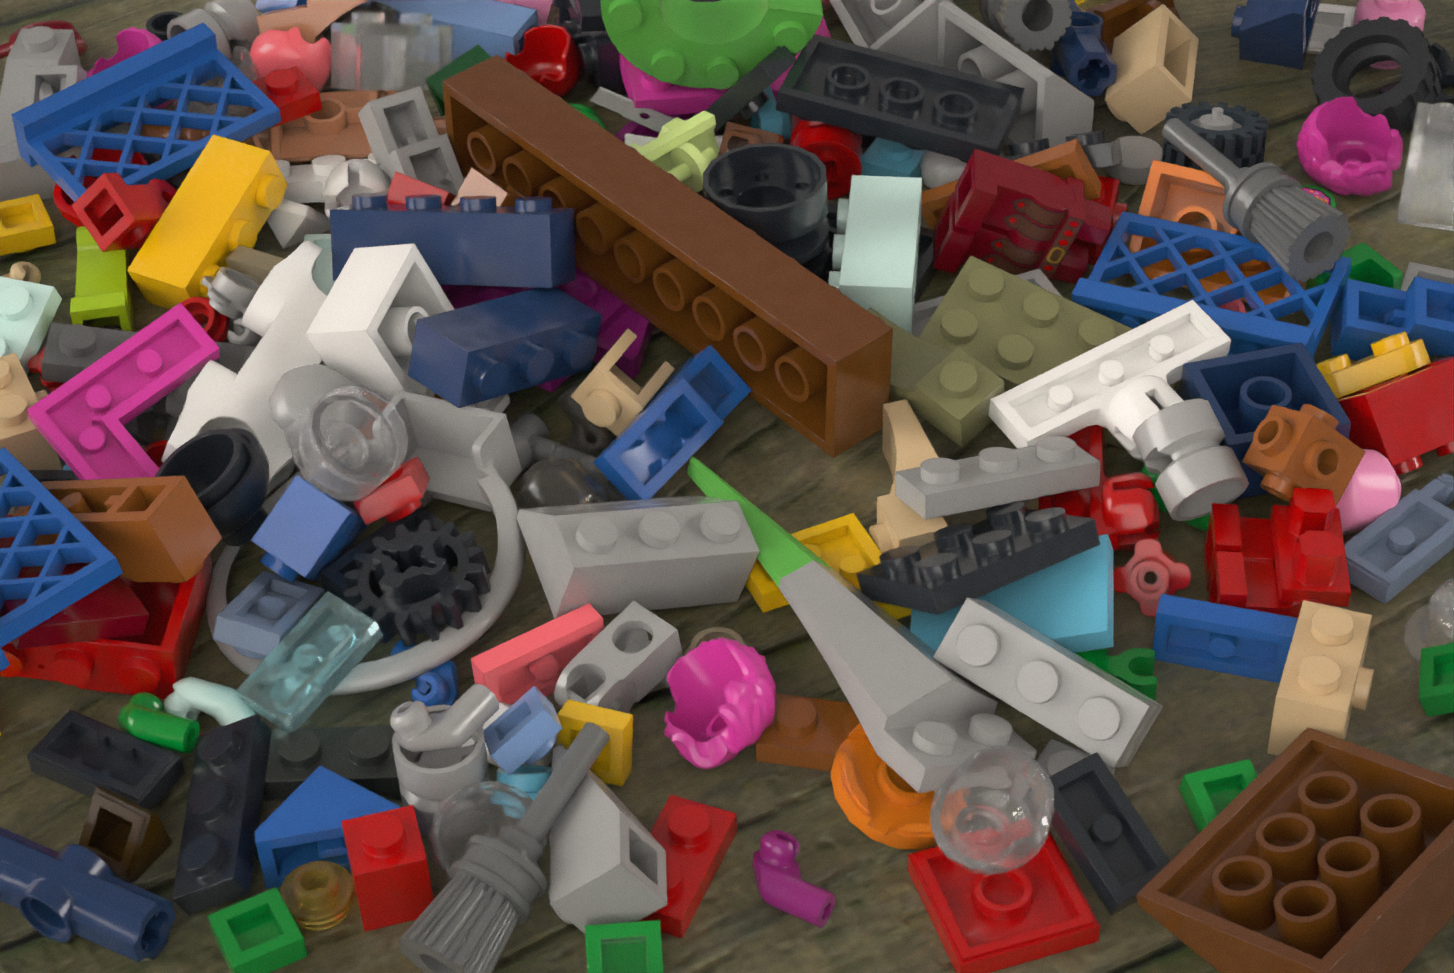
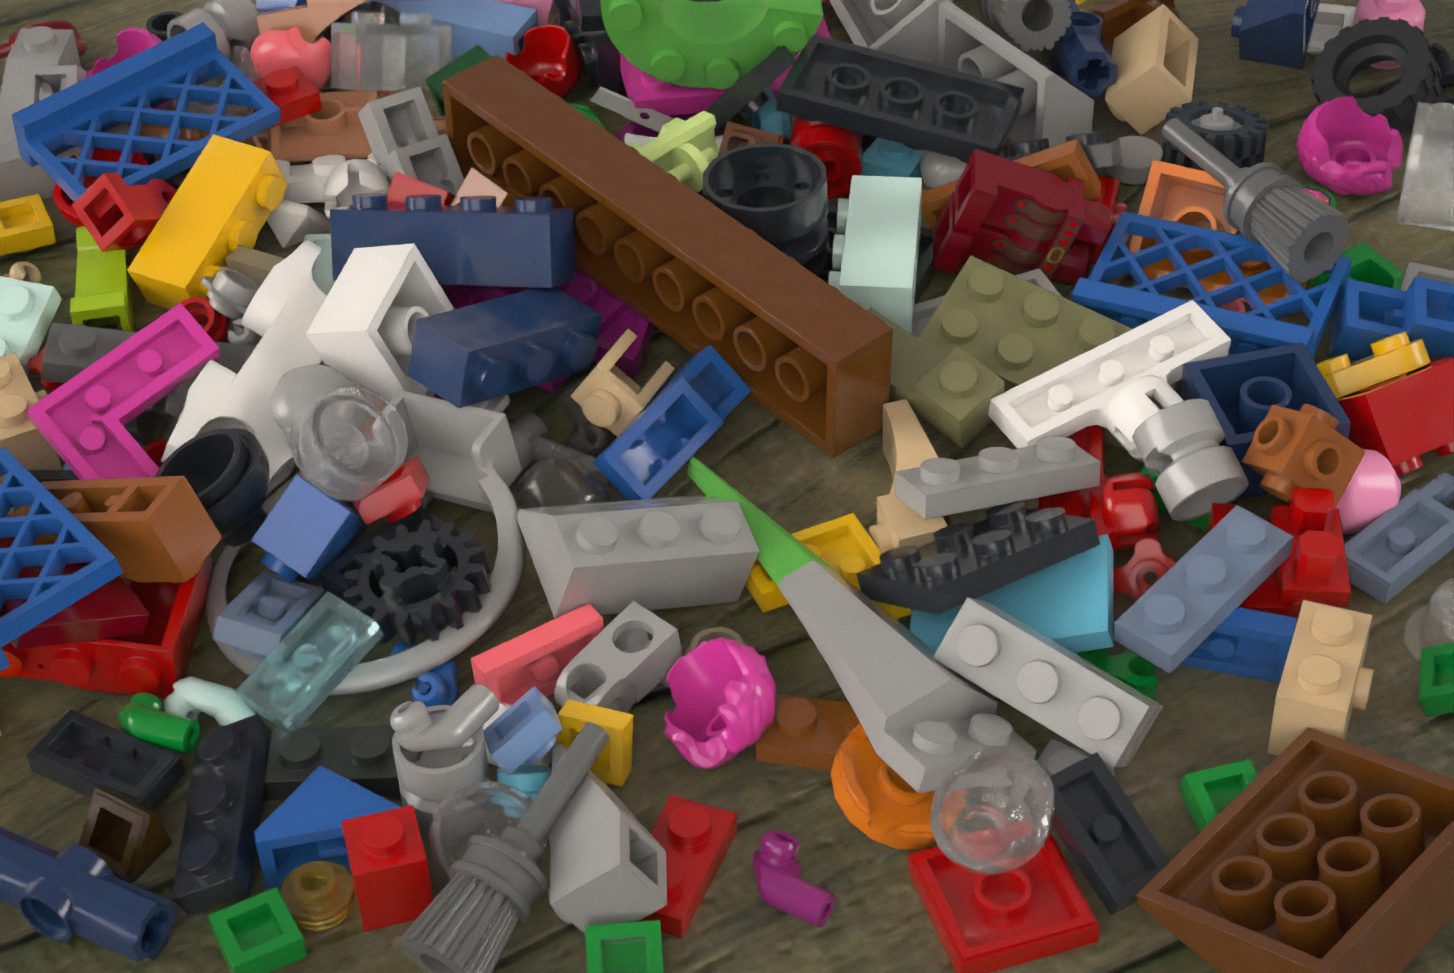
none -> sand blue plate [1114,505,1293,674]

